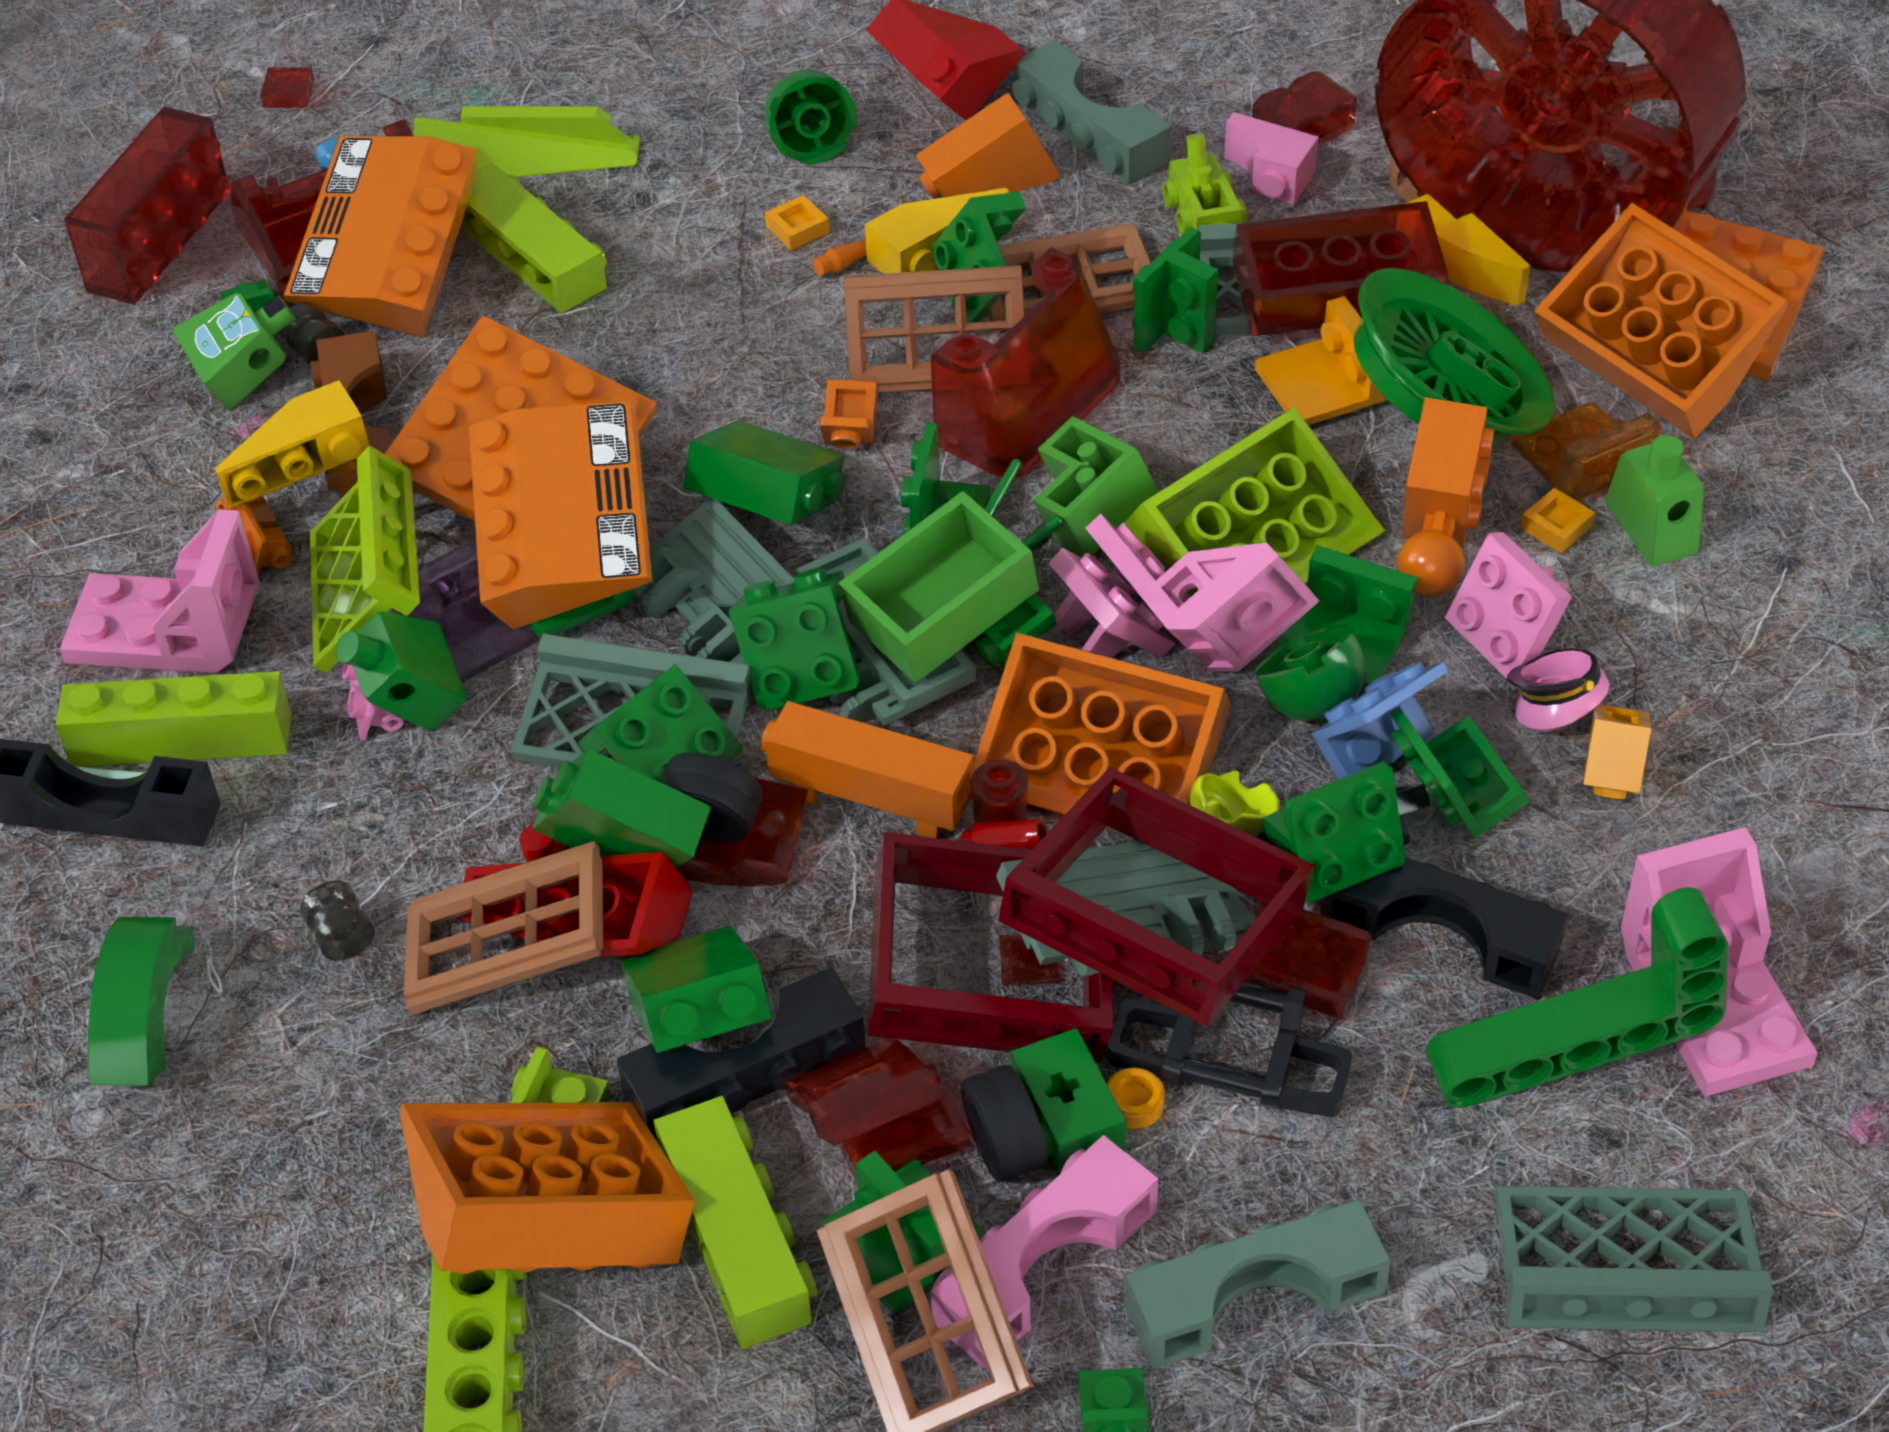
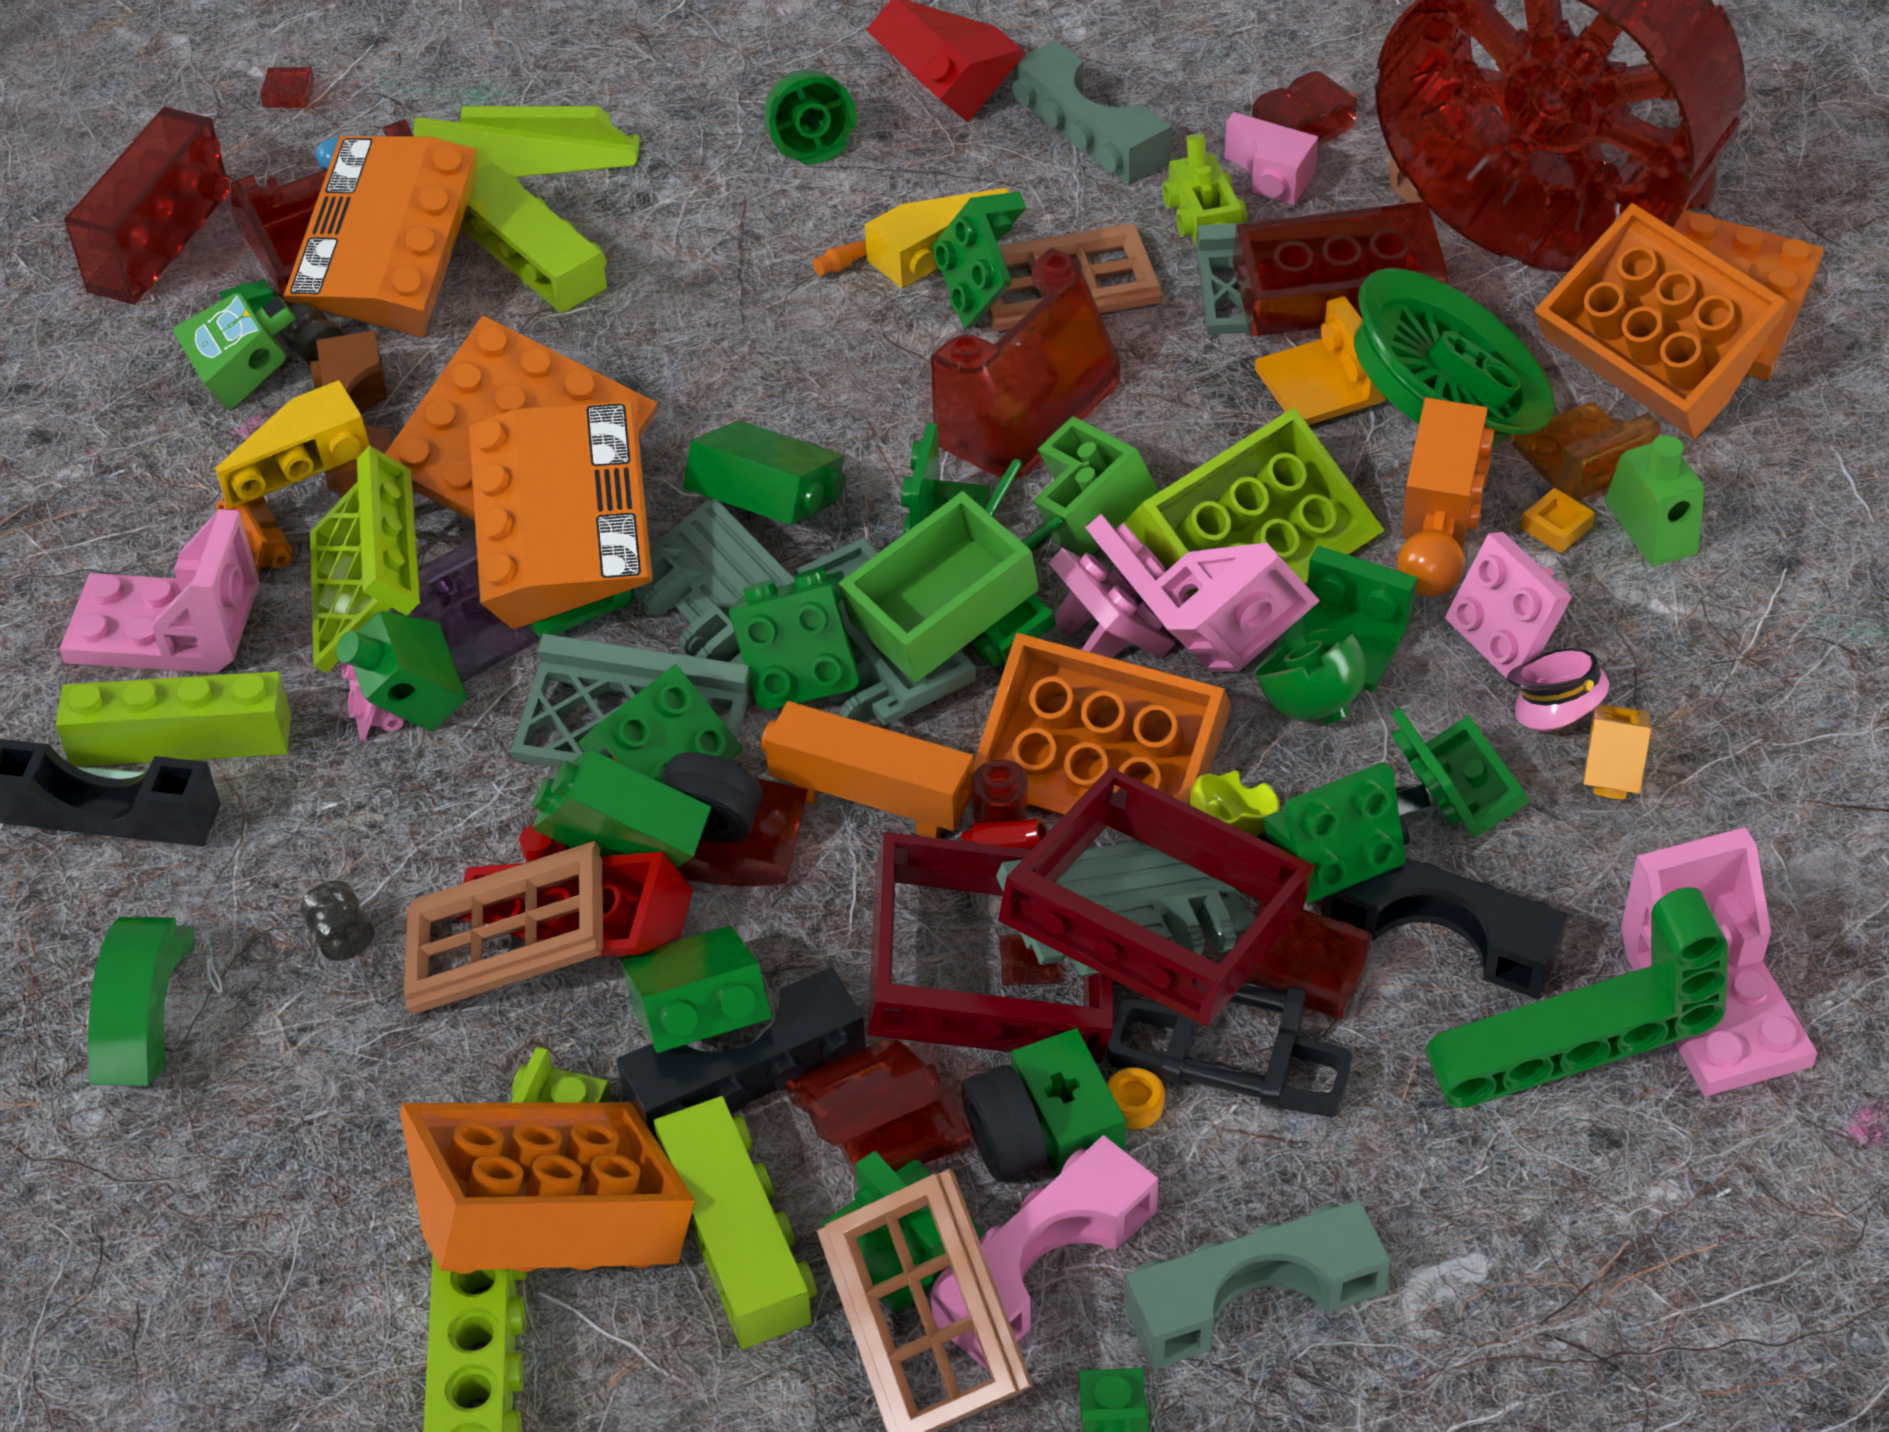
light orange tile [765,194,830,251] -> none
orange bracket [820,379,879,449] -> none
nougat piece [843,265,1027,393] -> none
orange slope [916,93,1061,199] -> none
green bracket [1132,227,1218,353] -> none
medium blue bracket [1311,661,1449,779] -> none
yellow slope [1393,194,1531,306] -> none
sand green fence [1495,1186,1773,1332] -> none

